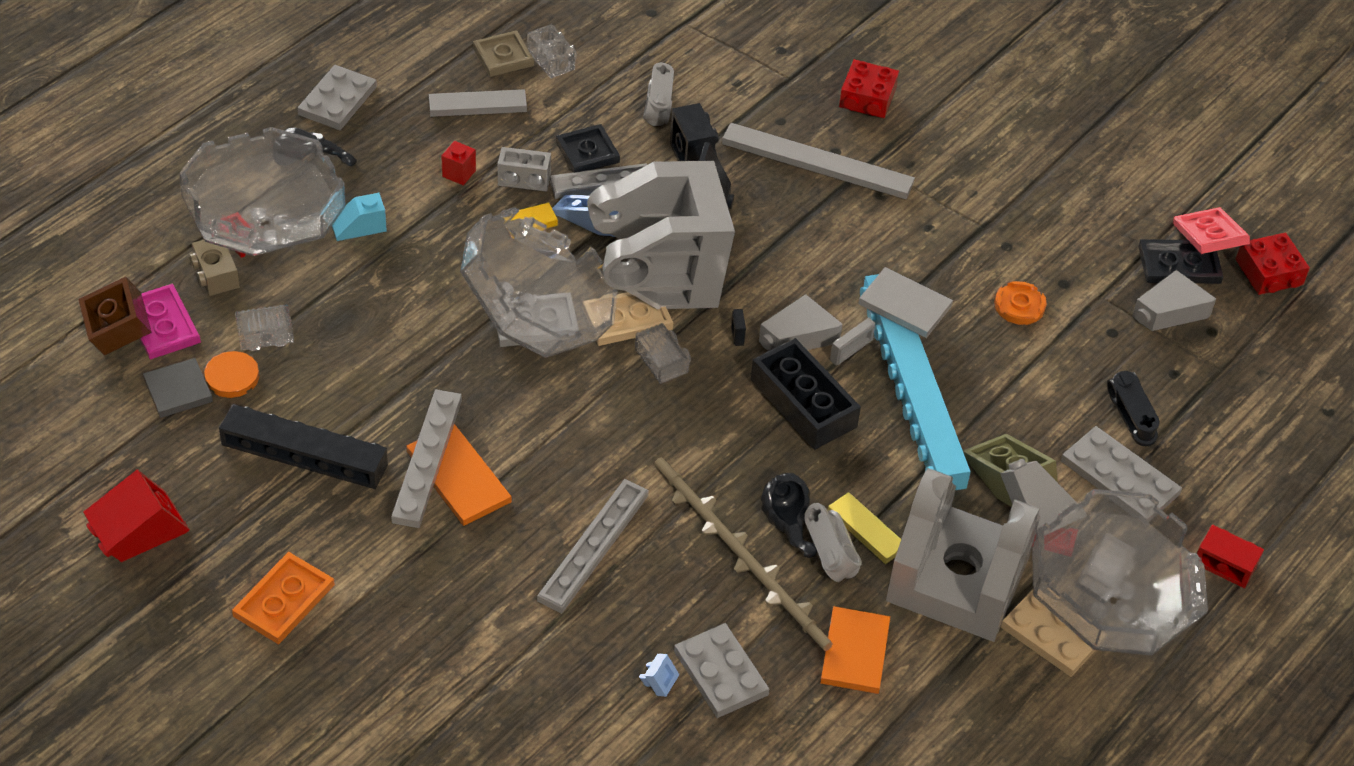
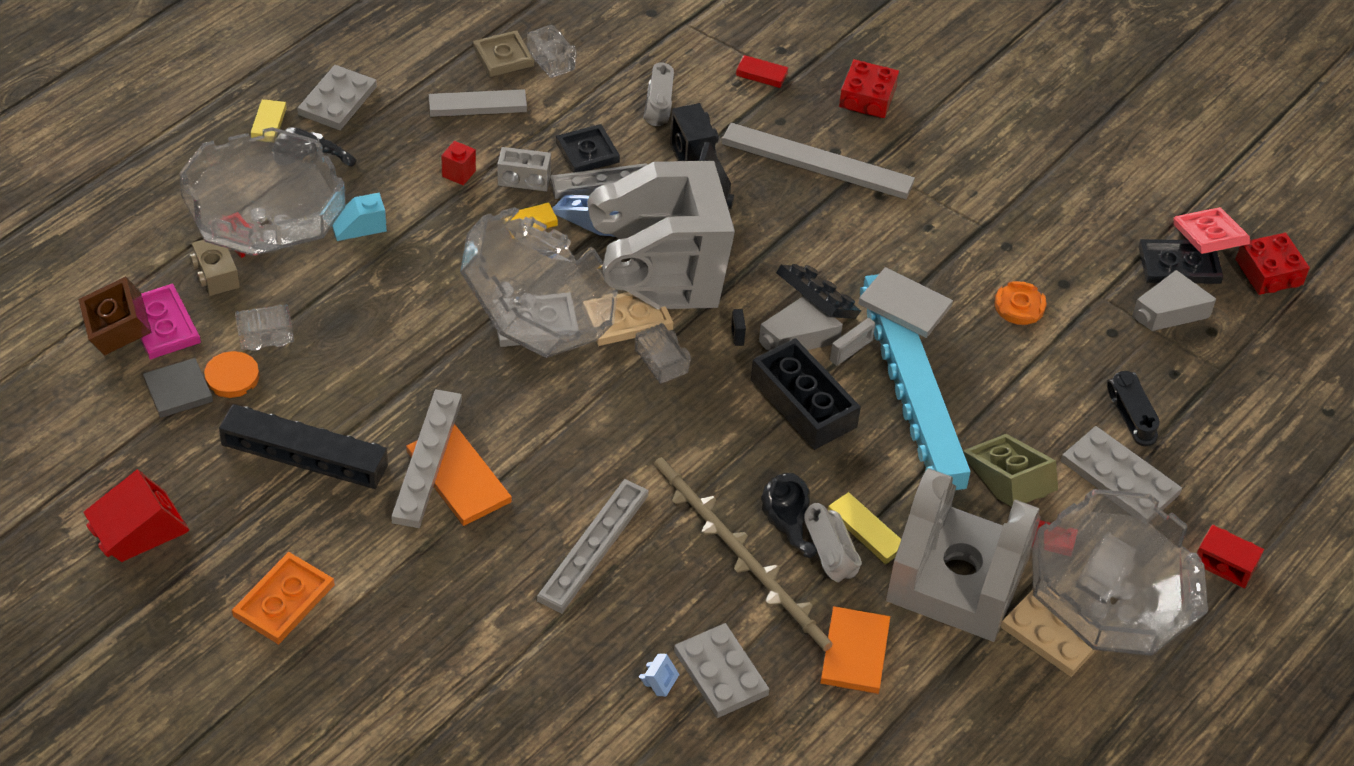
light grey slope [1000,459,1084,534] -> none
none -> light yellow tile [251,99,286,141]
none -> red tile [736,55,788,88]
none -> black plate [776,264,861,319]

